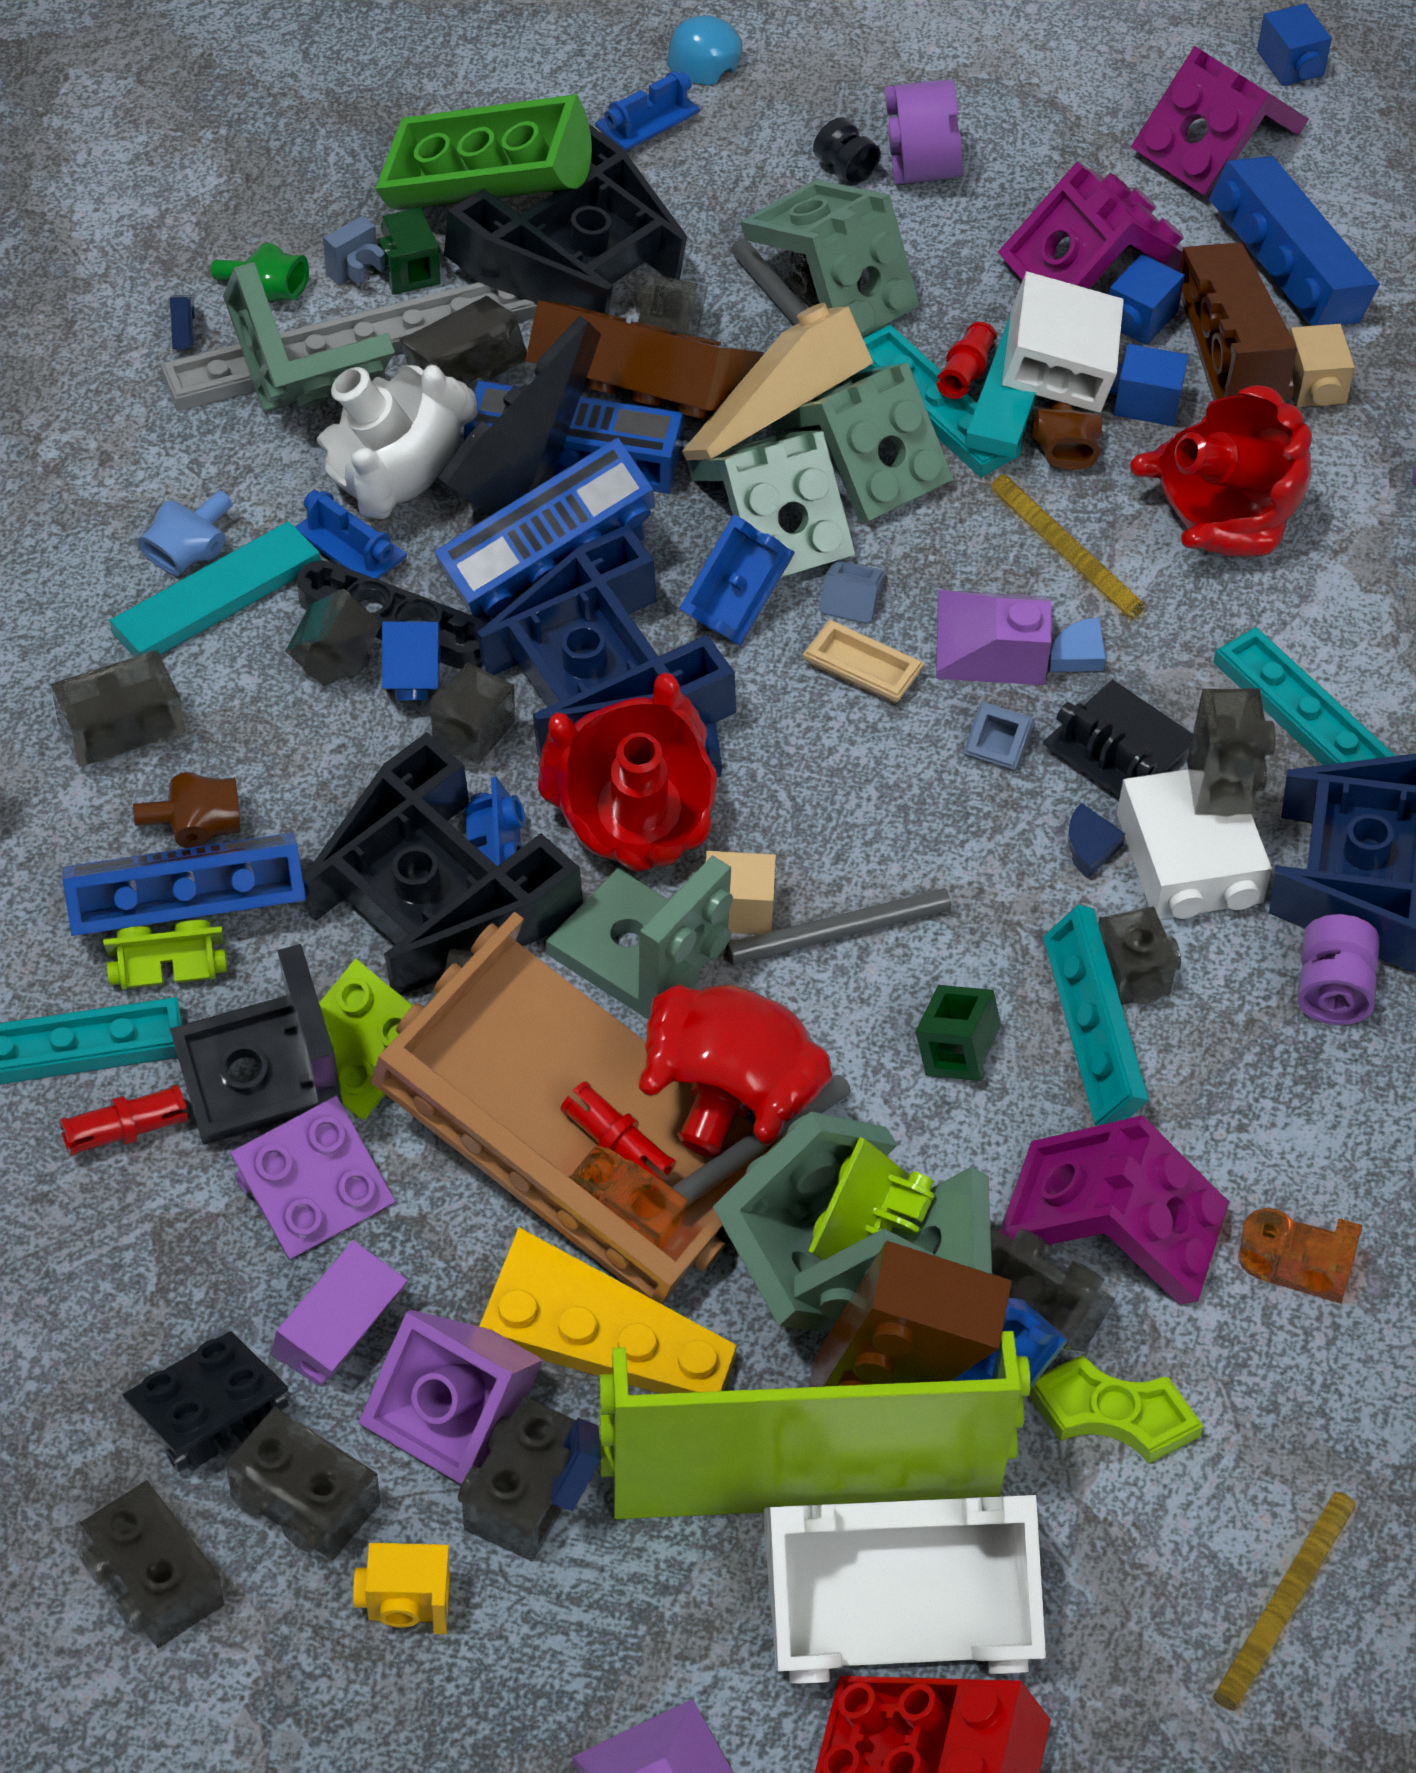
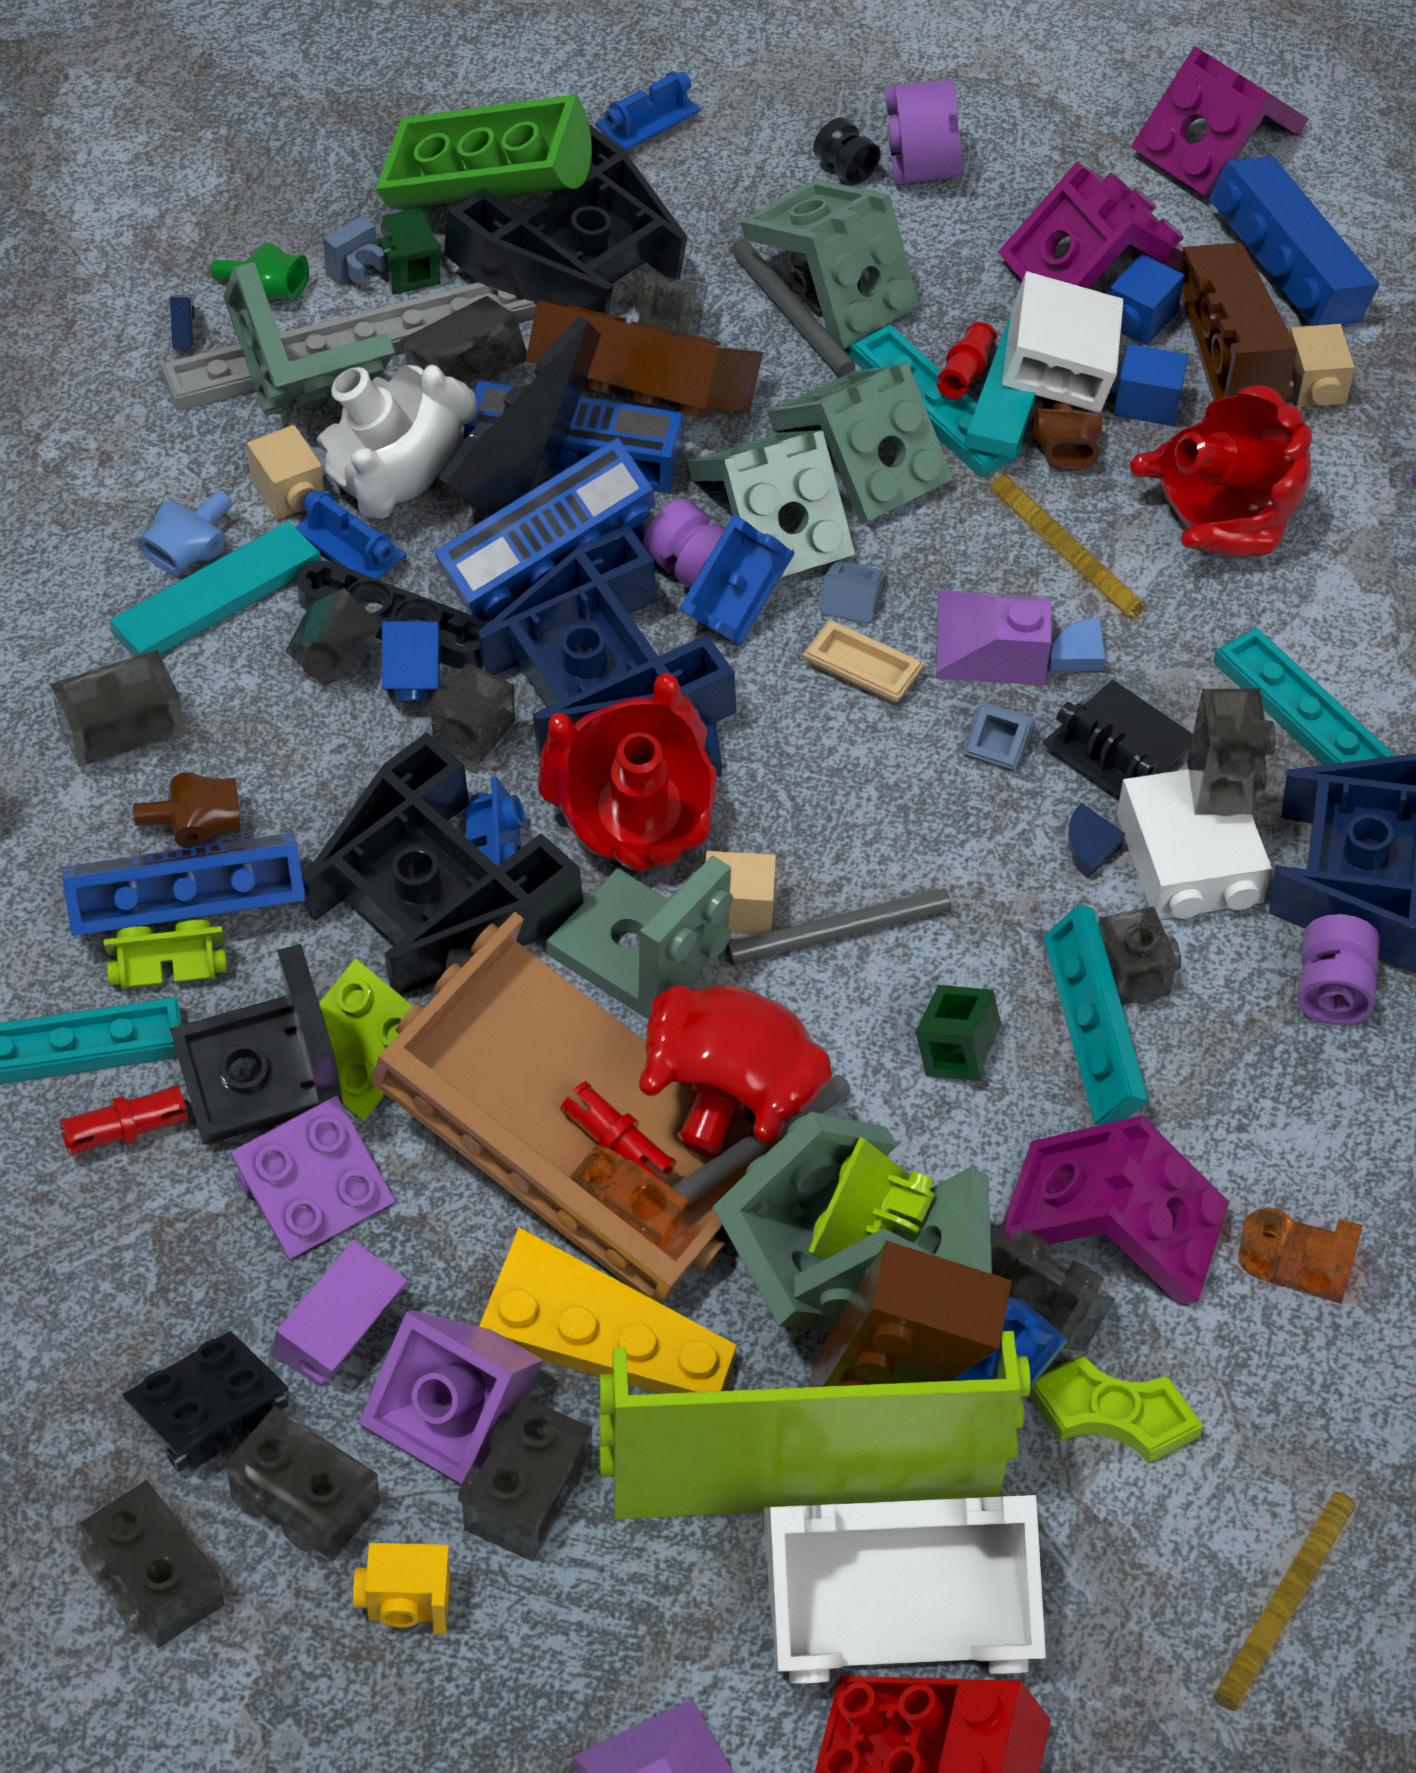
dark blue tile [550,1418,601,1512] -> none
dark azure hair [667,15,743,85] -> none
tan wedge [682,303,873,460] -> none
blue brick [1257,3,1332,86] -> none
none -> tan brick [246,425,324,520]
none -> medium lavender wheel [643,499,725,589]

